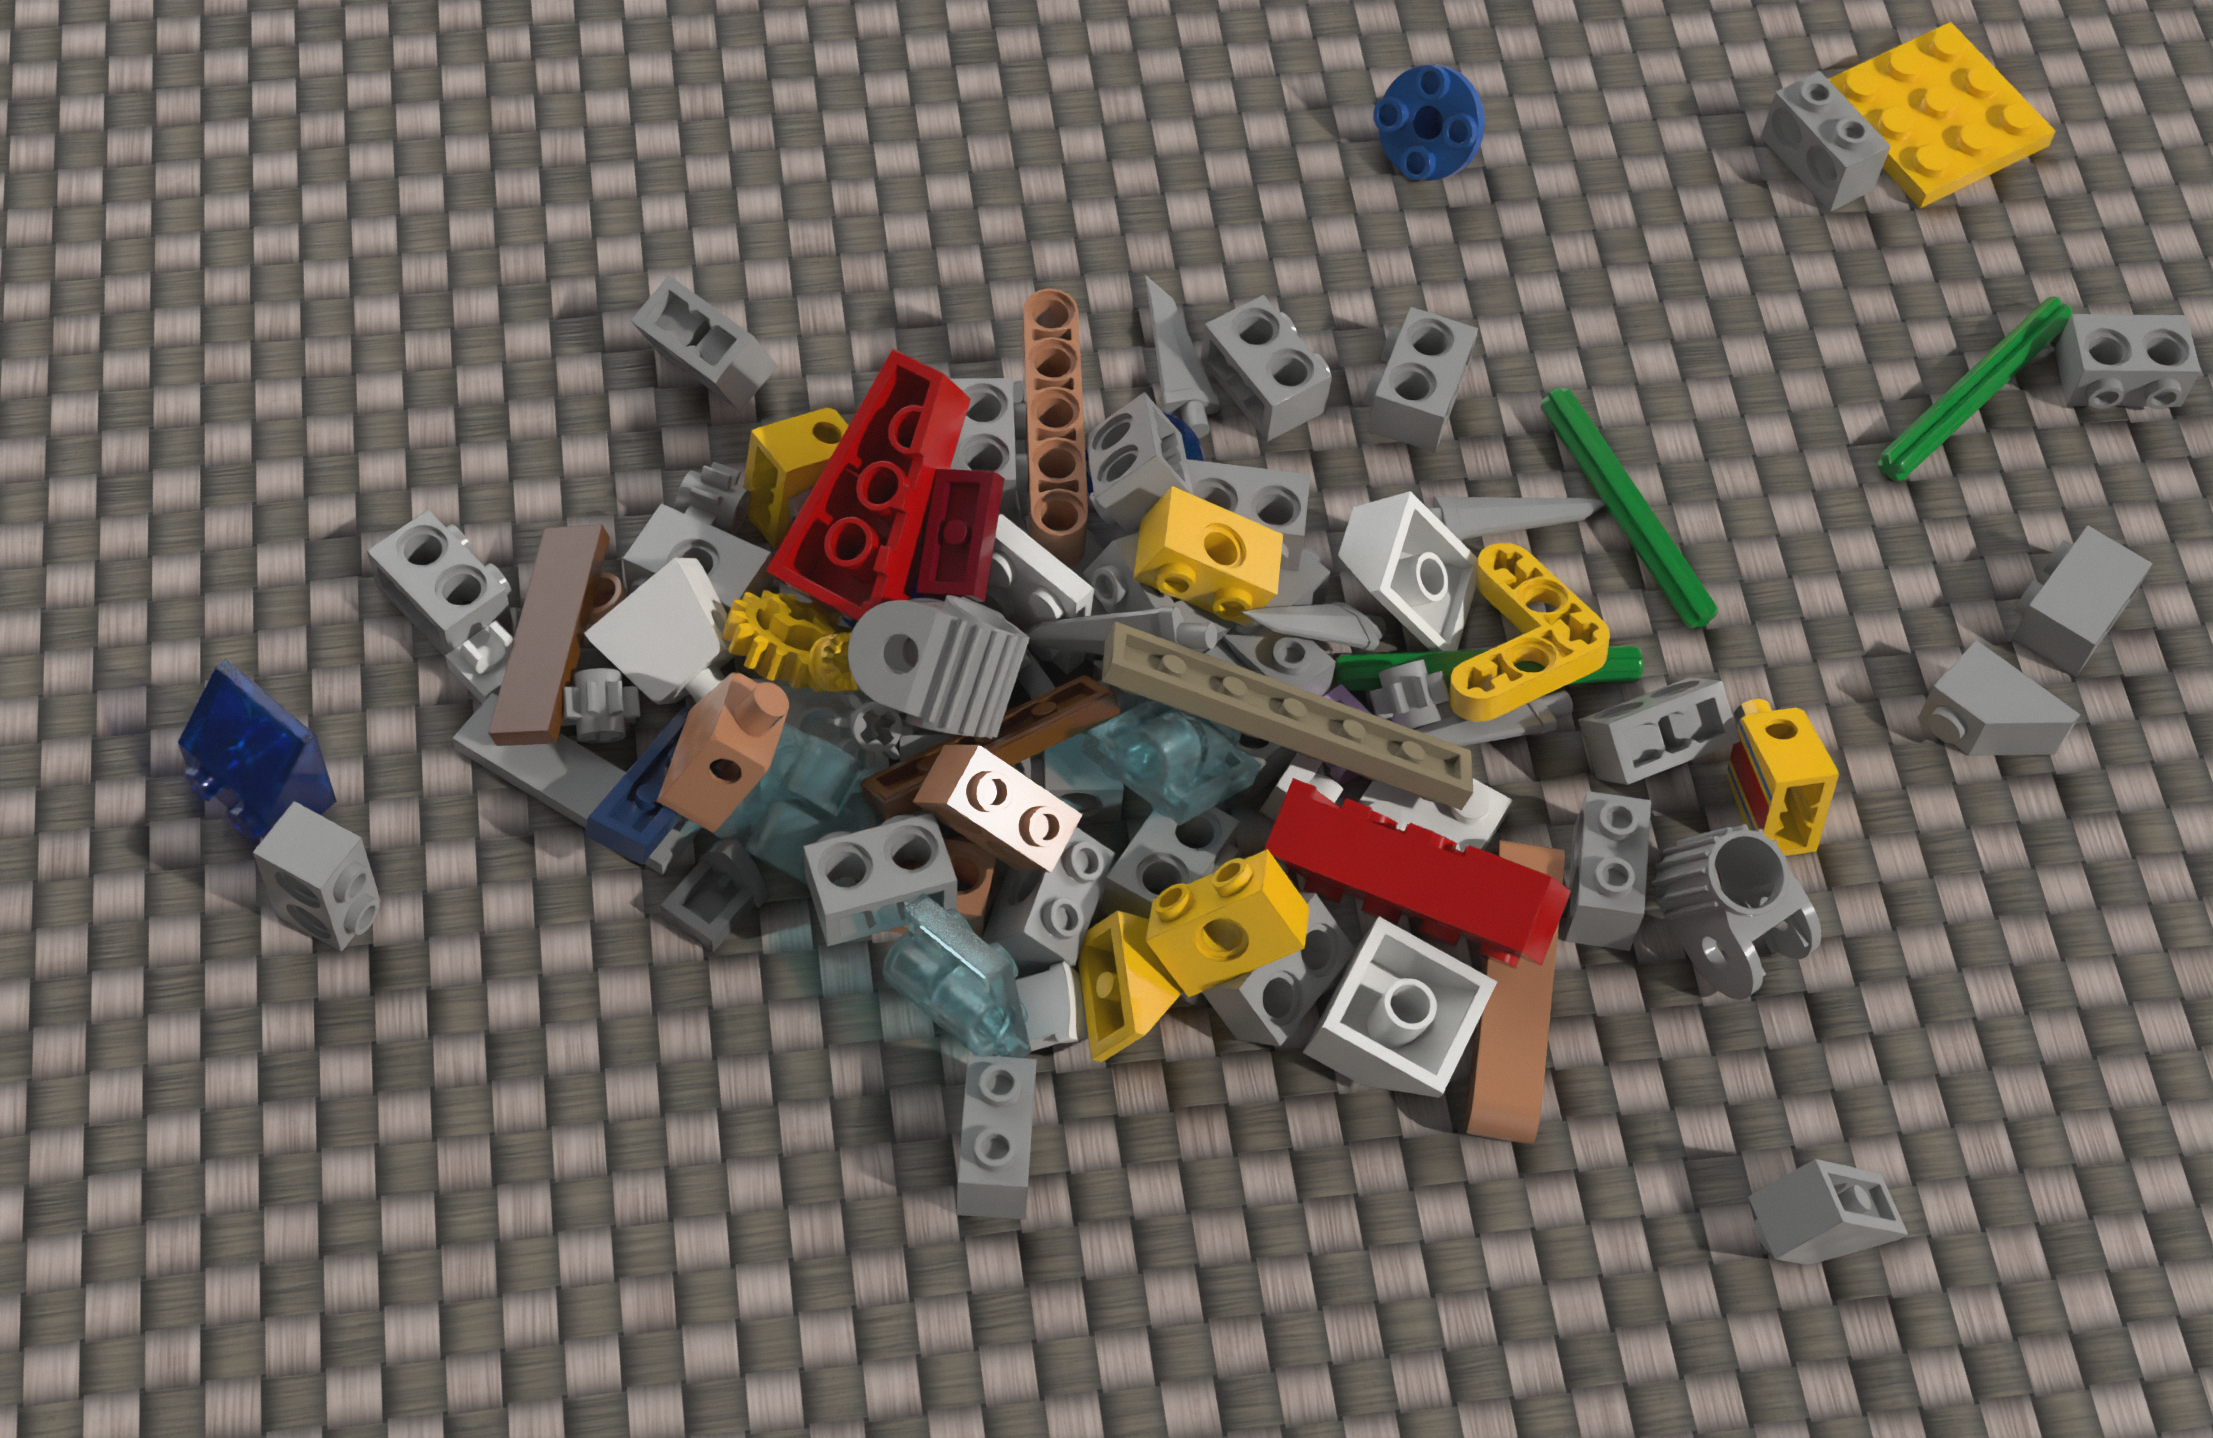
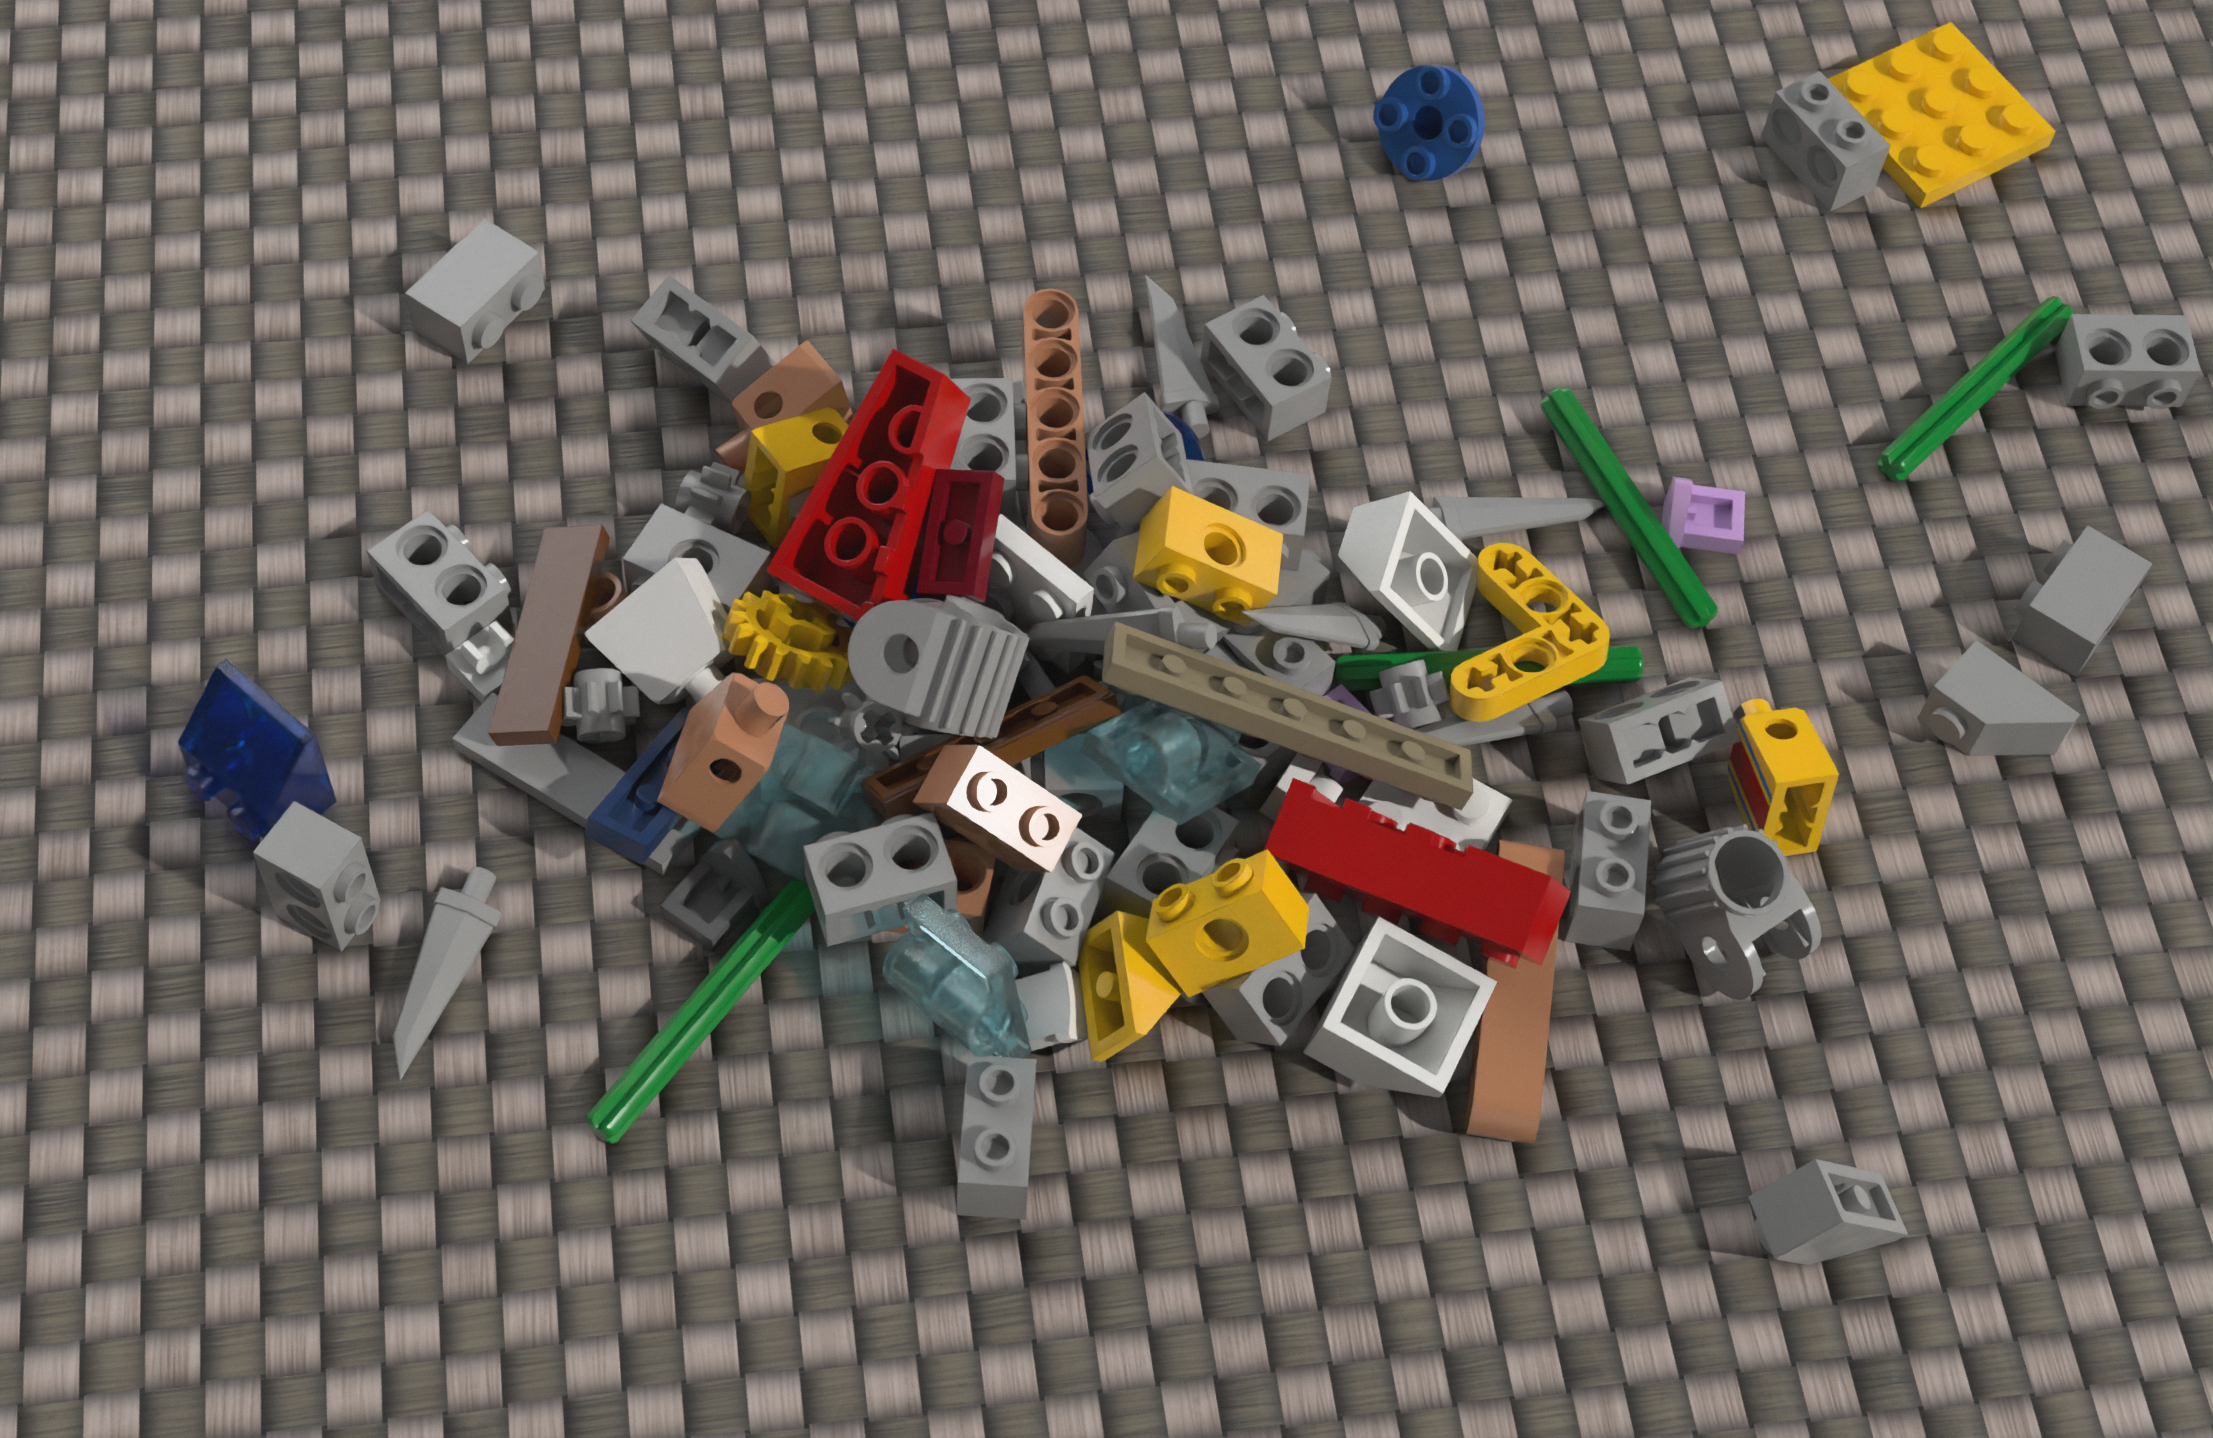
yellow bush [808,632,860,693] -> none
light grey brick [1363,307,1478,452] -> none
none -> light grey bar [392,867,502,1081]
none -> light grey brick [405,218,545,364]
none -> green axle [586,879,815,1144]
none -> nougat torso [714,340,854,476]
none -> lavender tile [1662,477,1745,555]

